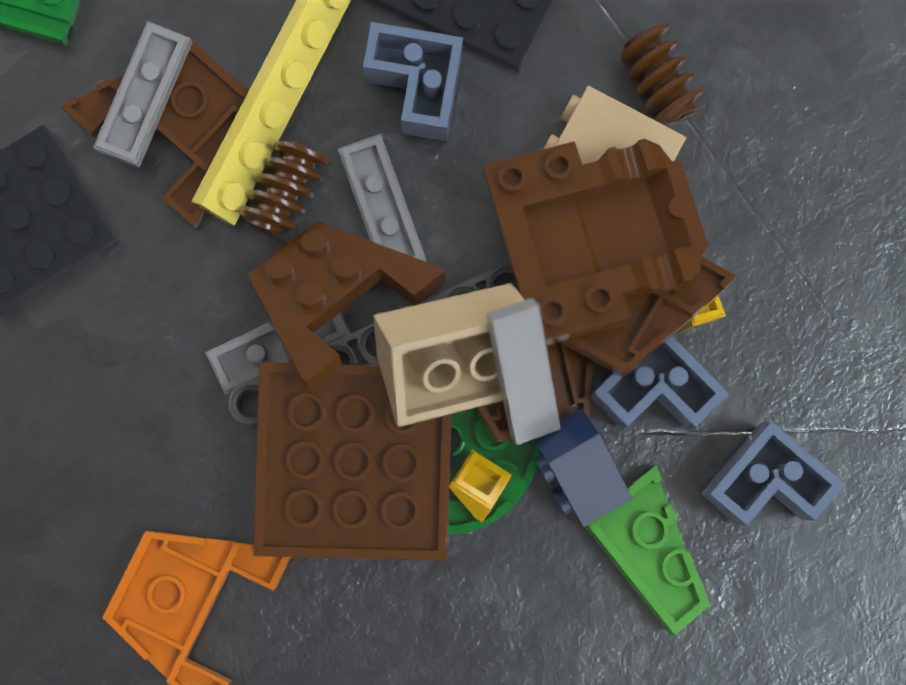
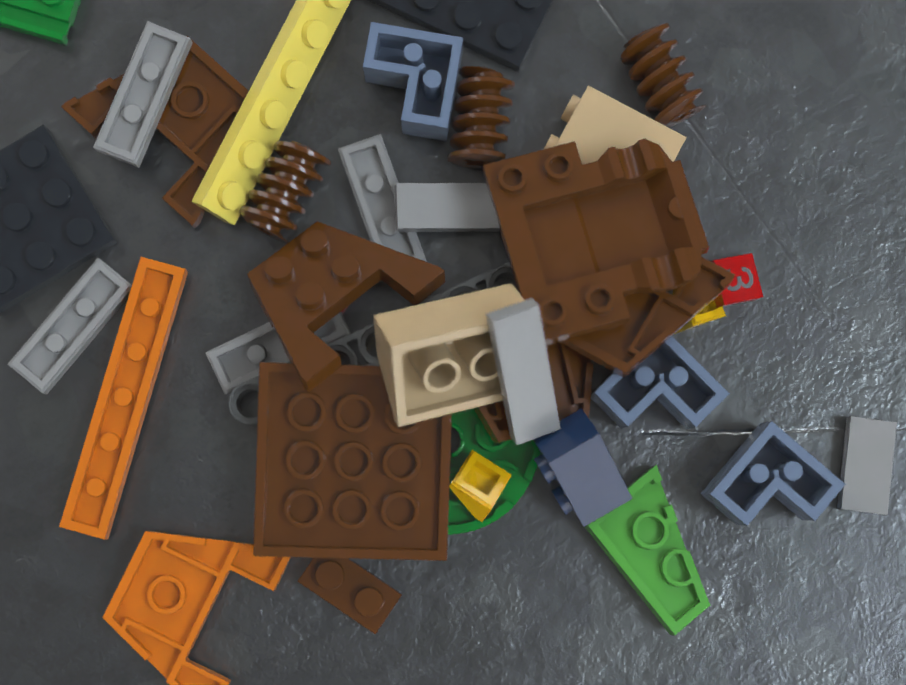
none -> light grey tile [8,258,132,394]
none -> orange plate [59,257,188,540]
none -> reddish brown plate [298,558,402,635]
none -> light grey tile [395,183,501,232]
none -> reddish brown piece [447,66,515,169]
none -> red tile [711,253,763,308]
none -> light grey tile [837,416,897,515]

